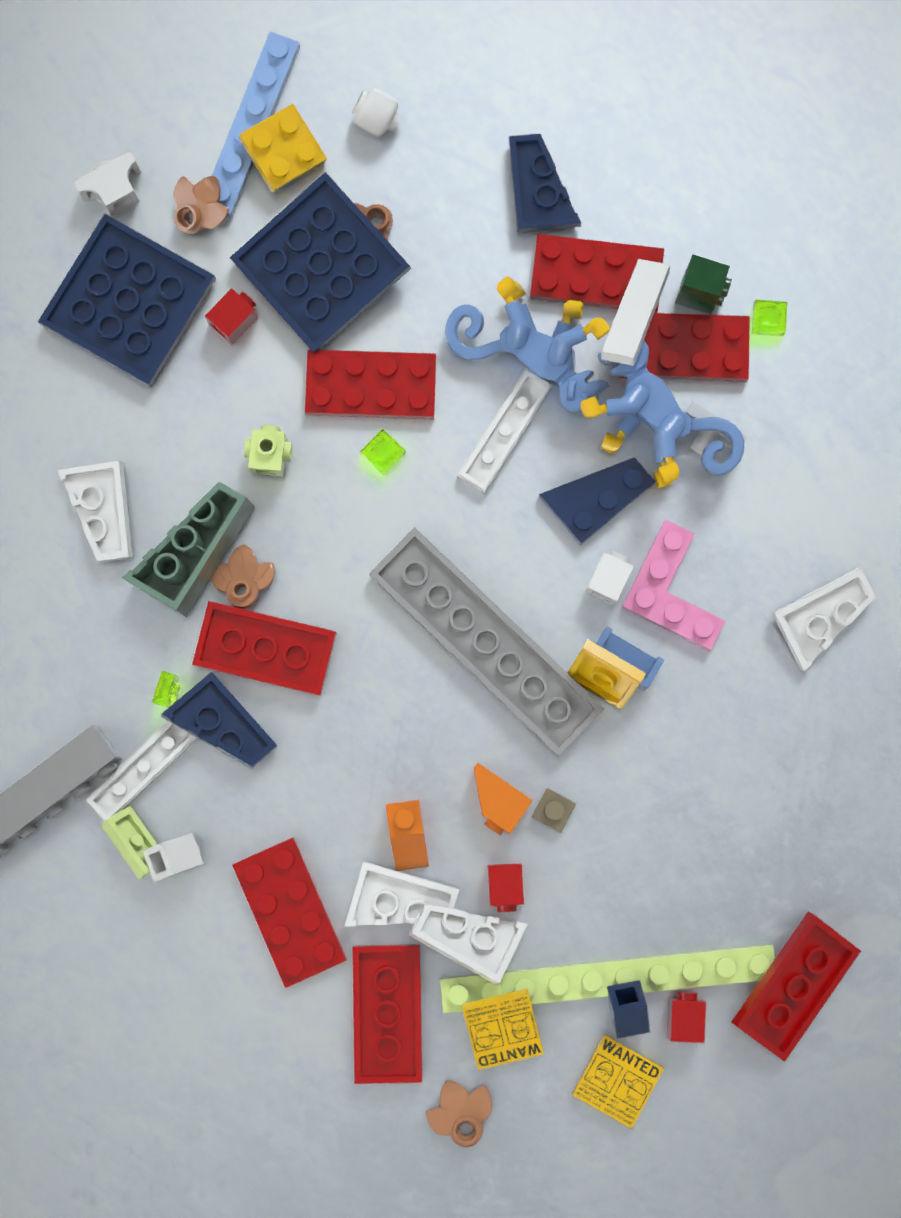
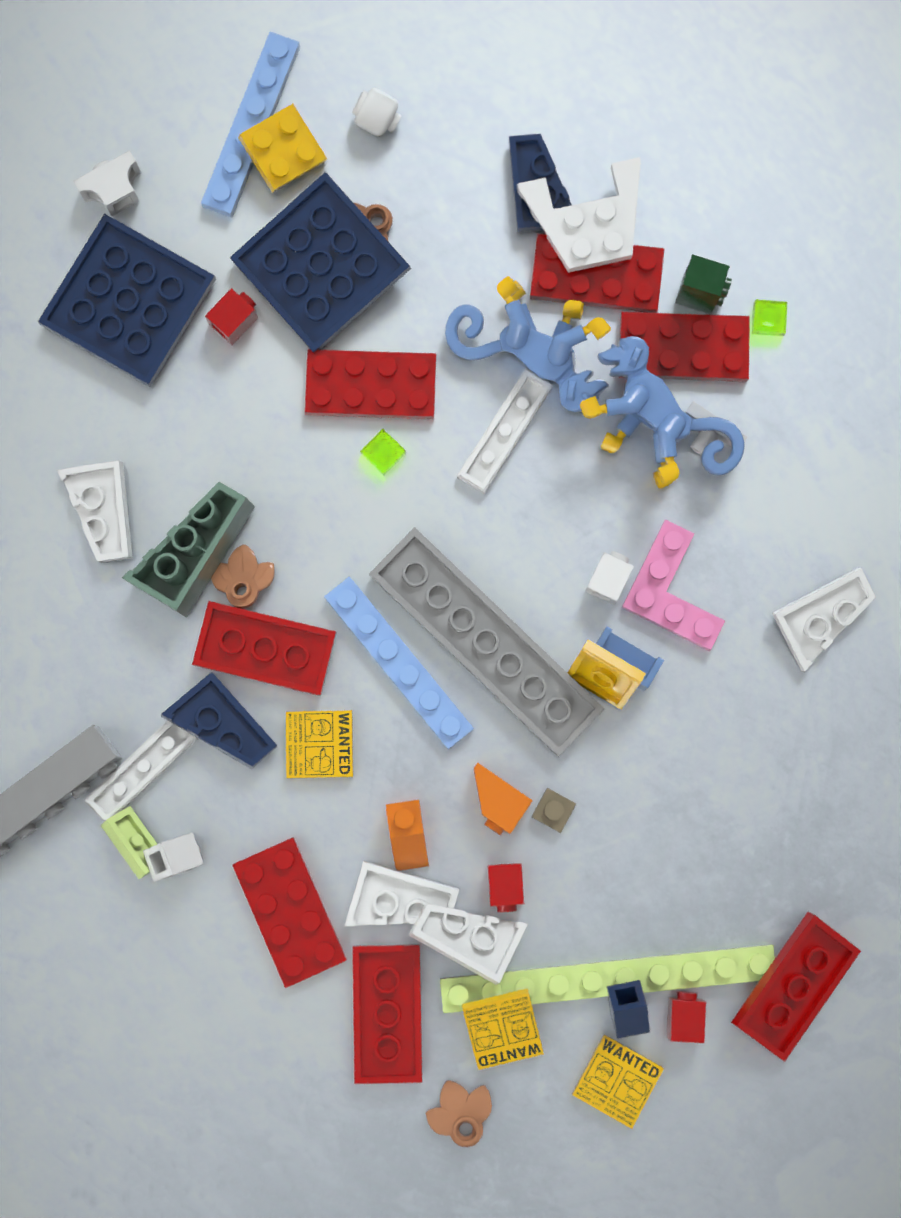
clear neon green plate [152,671,181,708] -> none
nougat plate [174,176,229,234] -> none
yellowish green brick [244,425,292,477] -> none
dark blue wing [539,457,656,545] -> none
white tile [601,259,670,366] -> none
none -> yellow tile [286,710,353,778]
none -> light blue plate [324,576,474,750]
none -> white wing [517,157,641,273]

